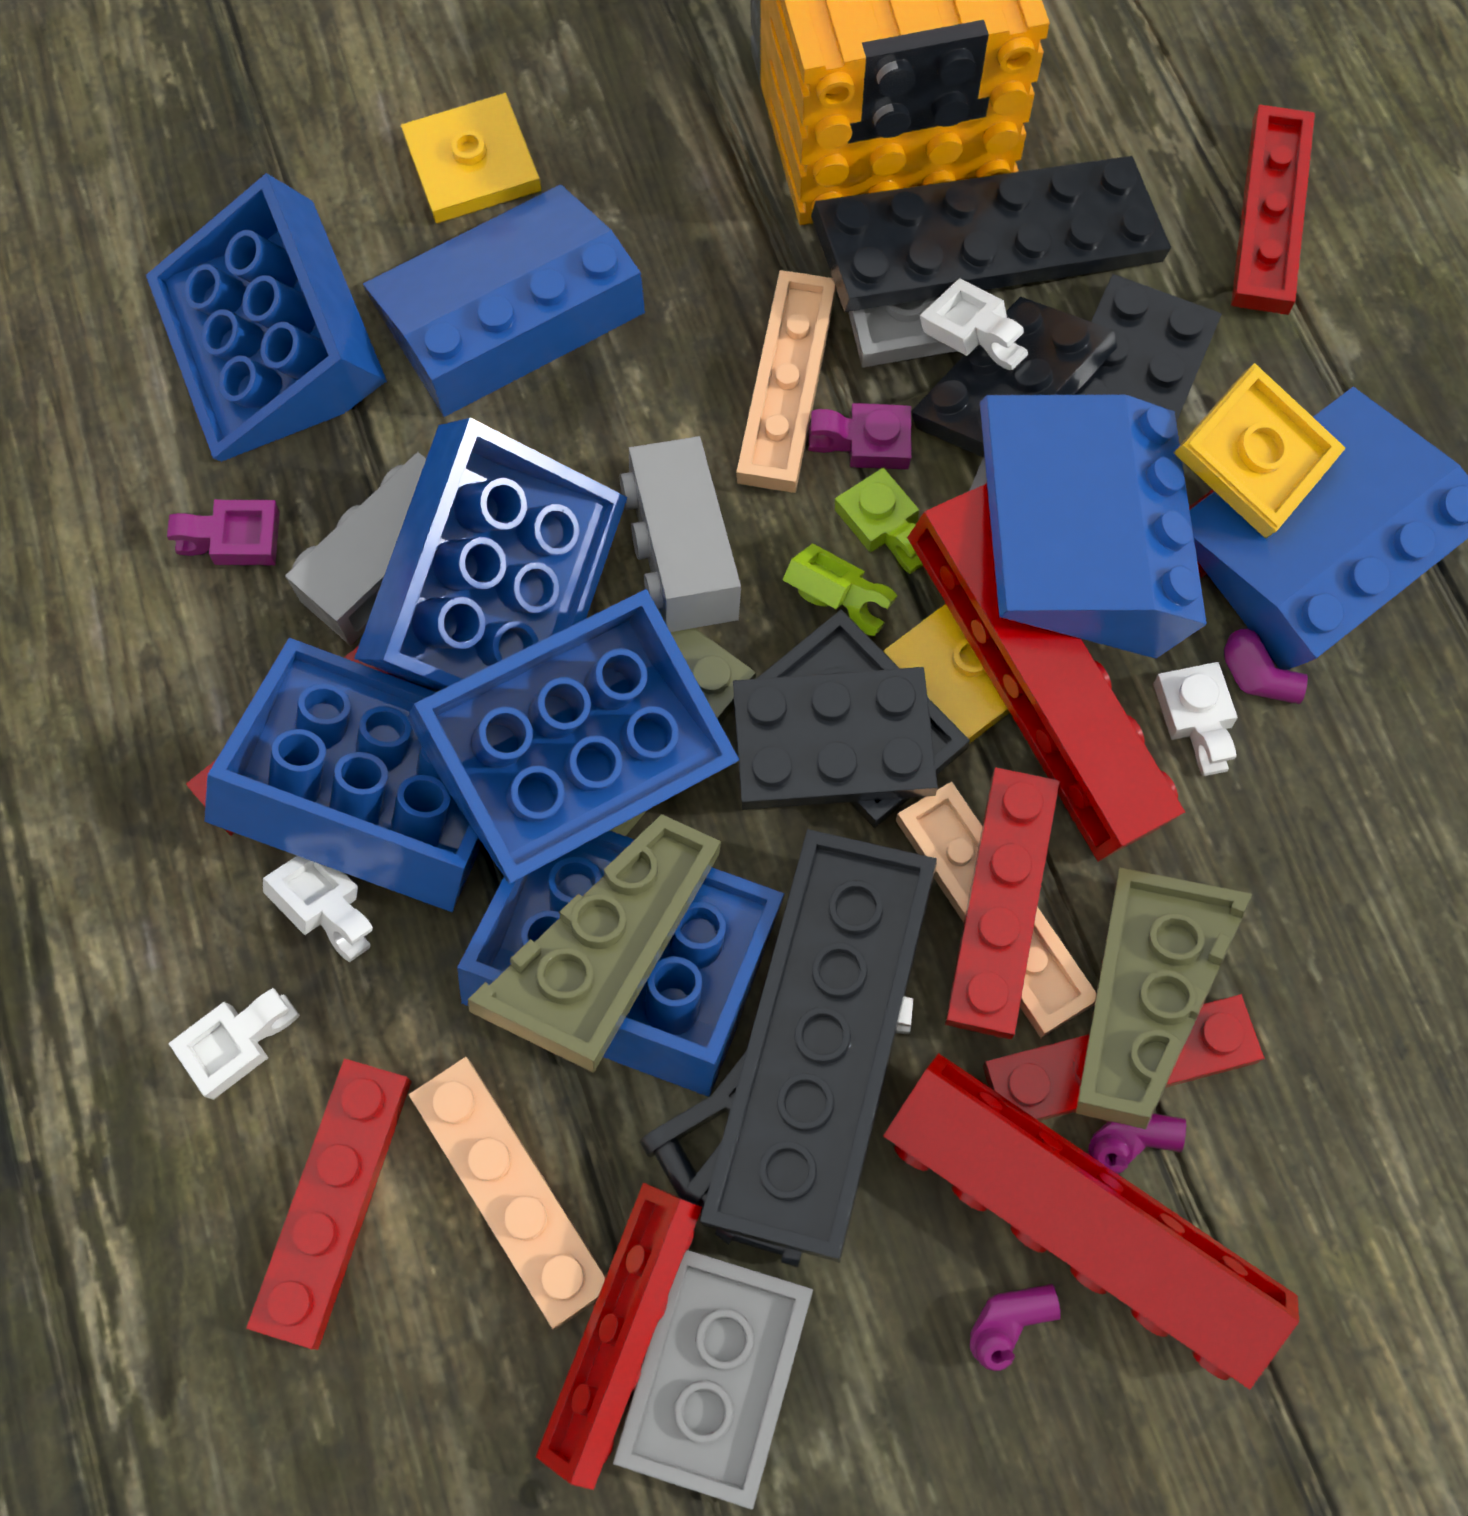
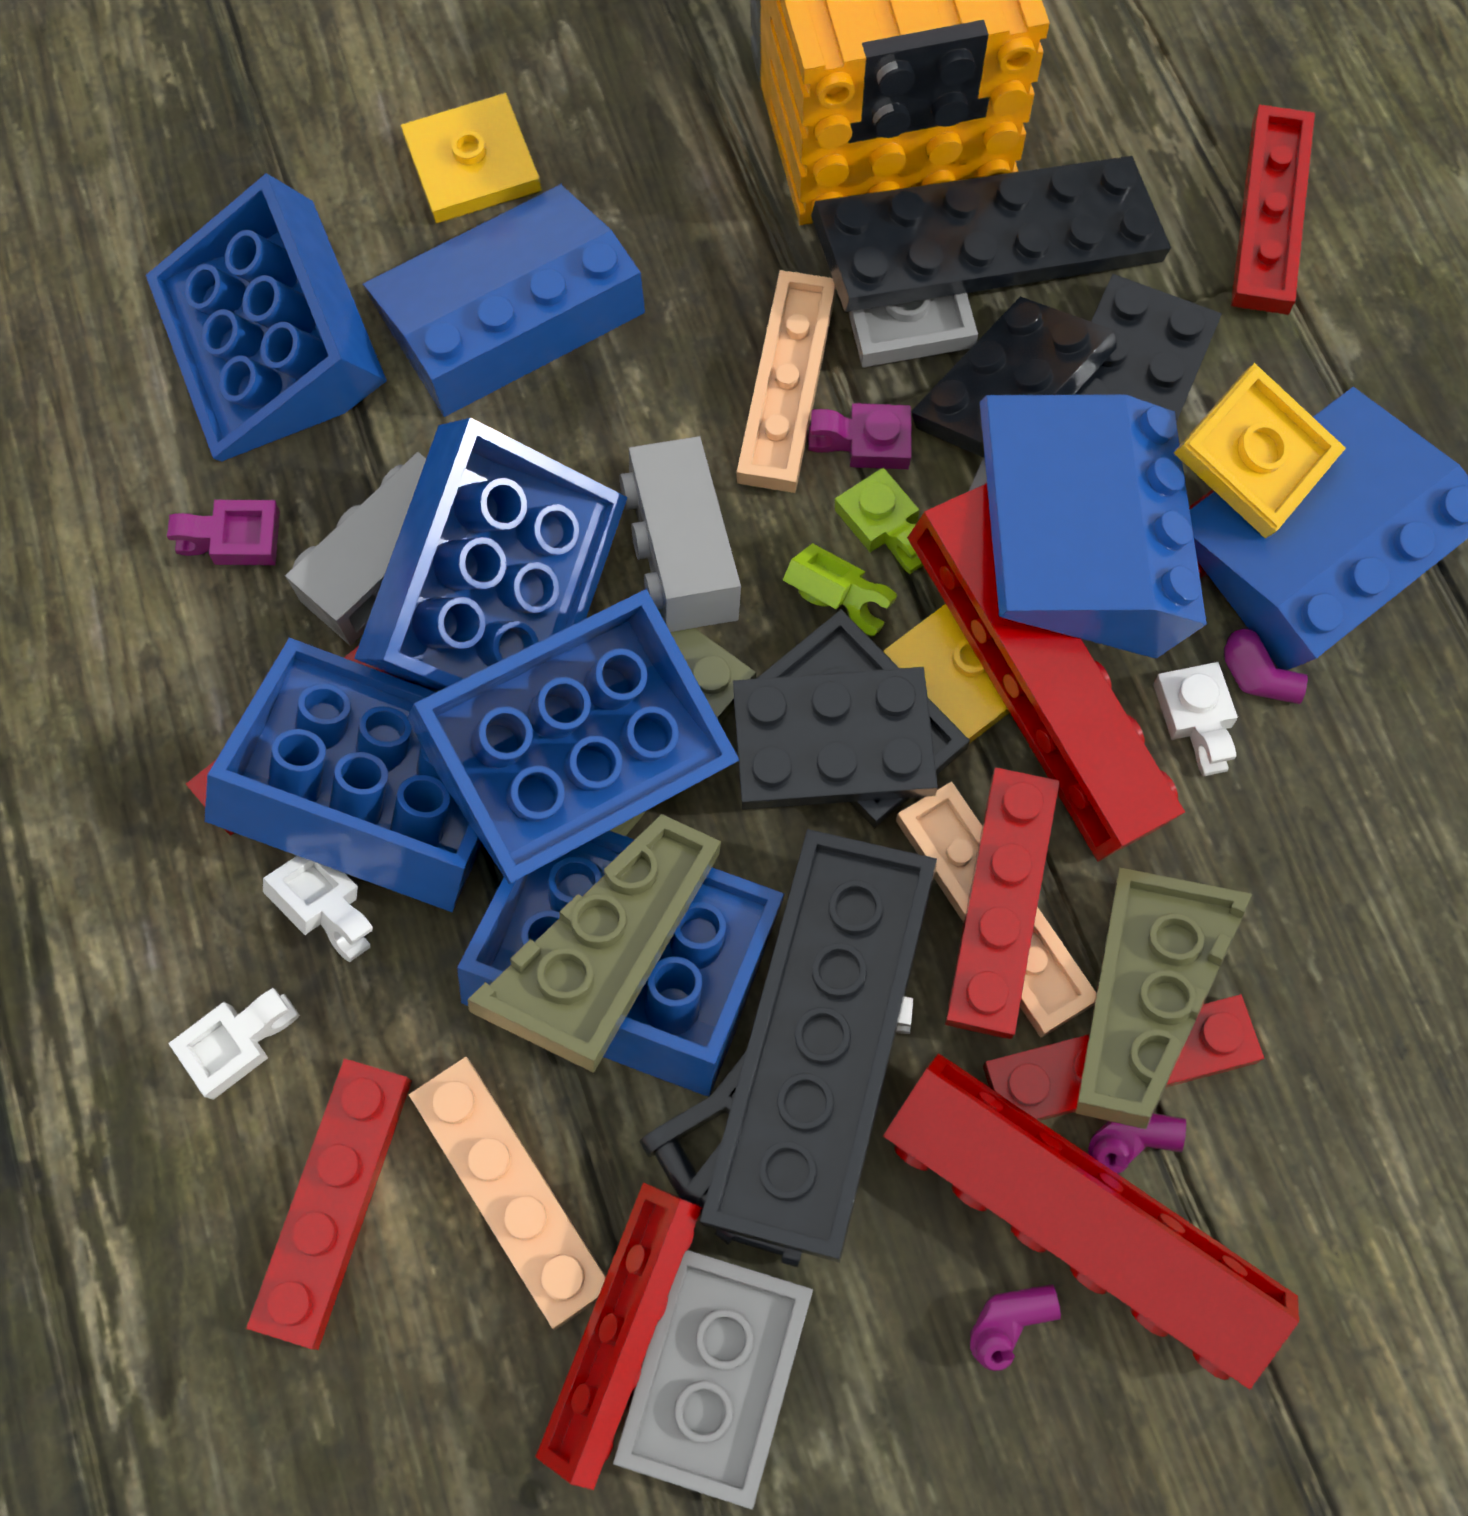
white plate [920,278,1028,370] -> none

